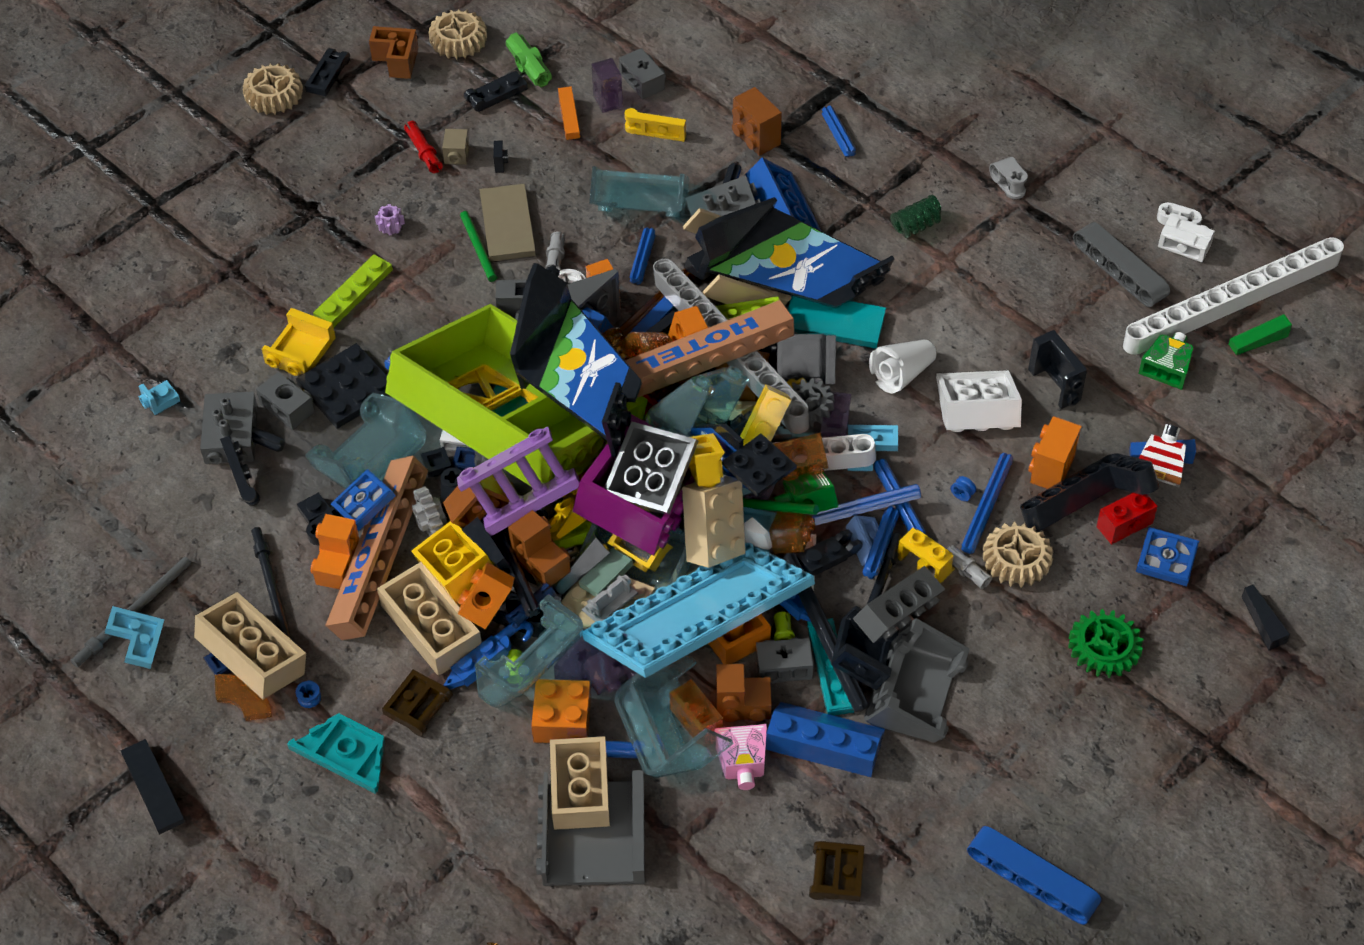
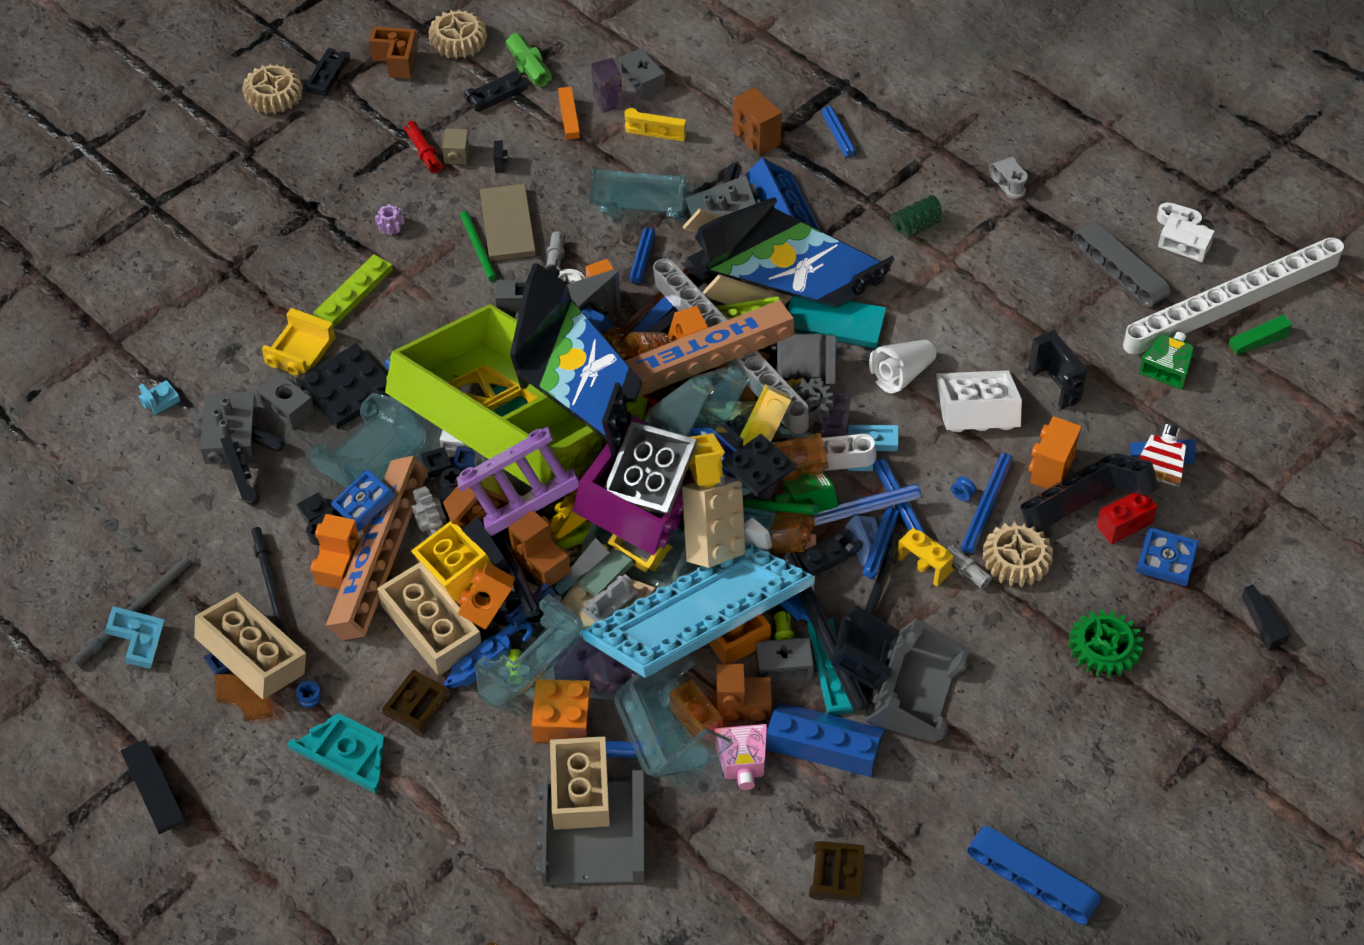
dark grey brick [853,566,945,643] -> none

